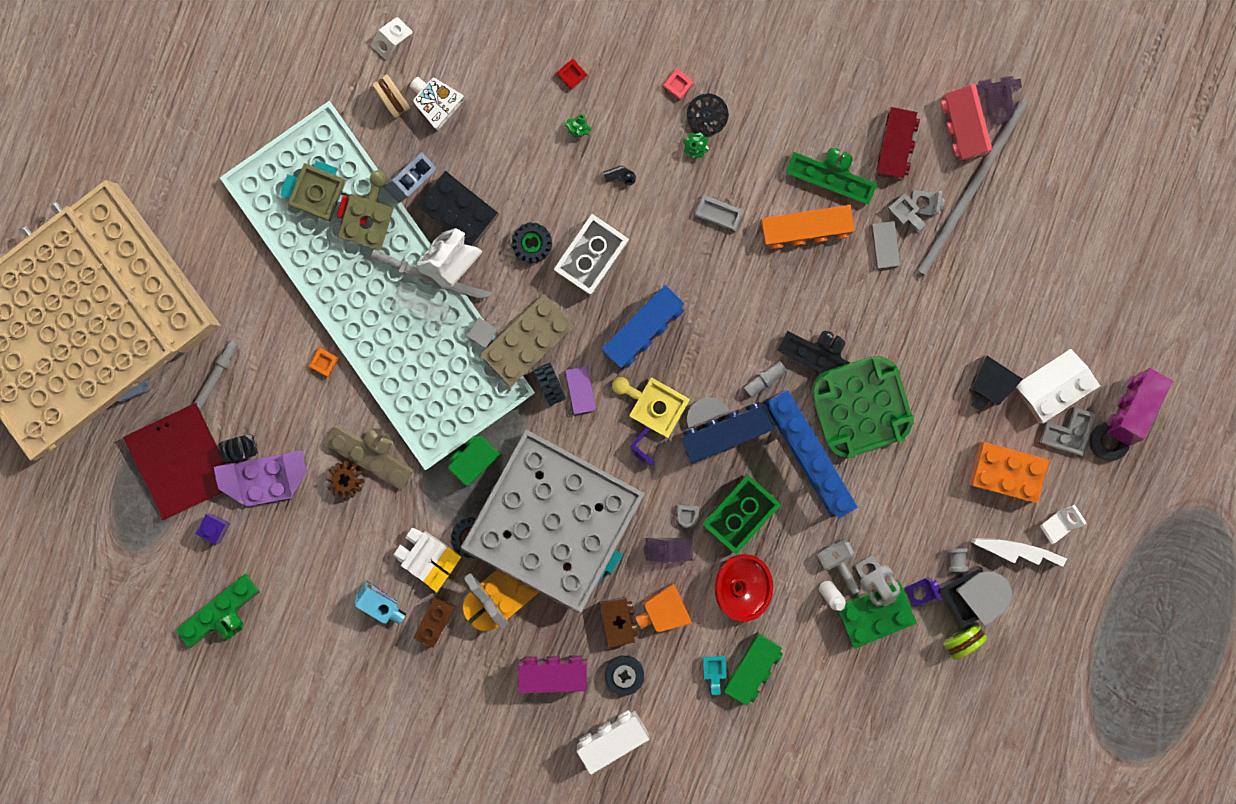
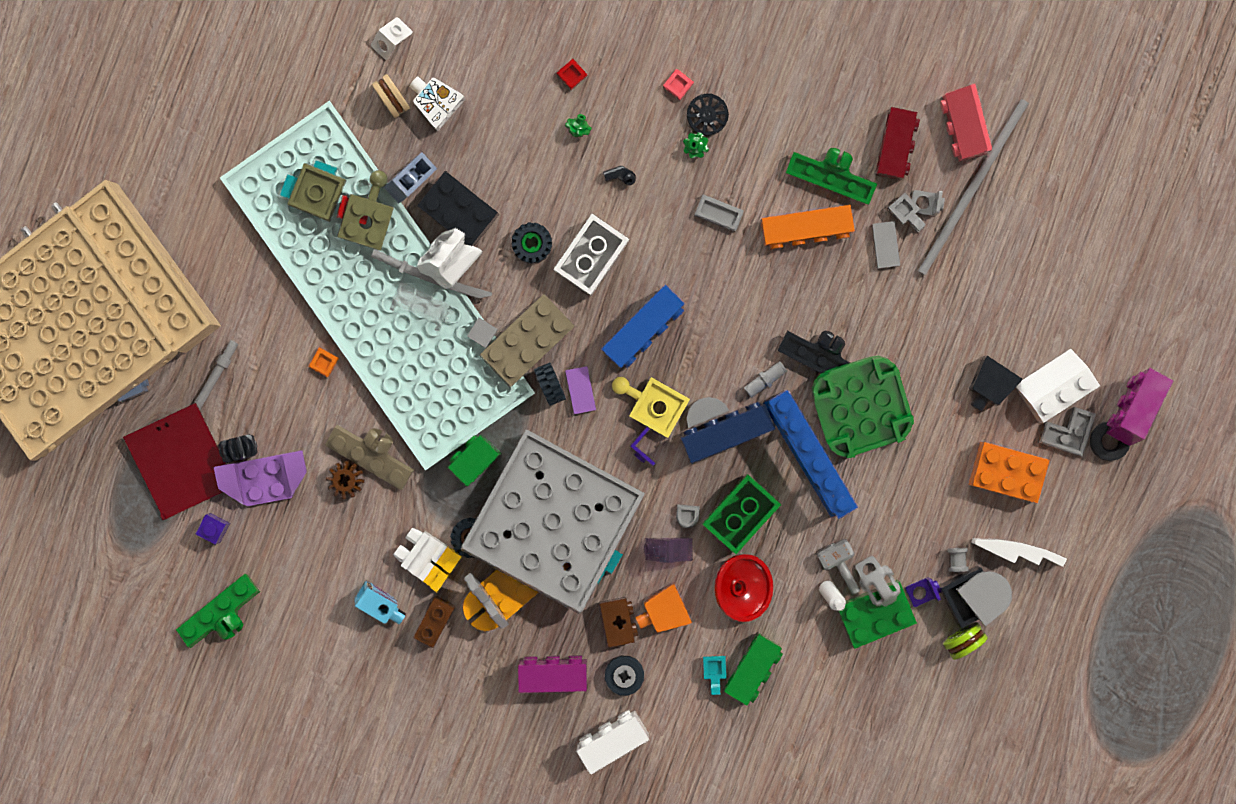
clear purple pin [976,76,1022,125] -> none
white bracket [1040,505,1087,544] -> none

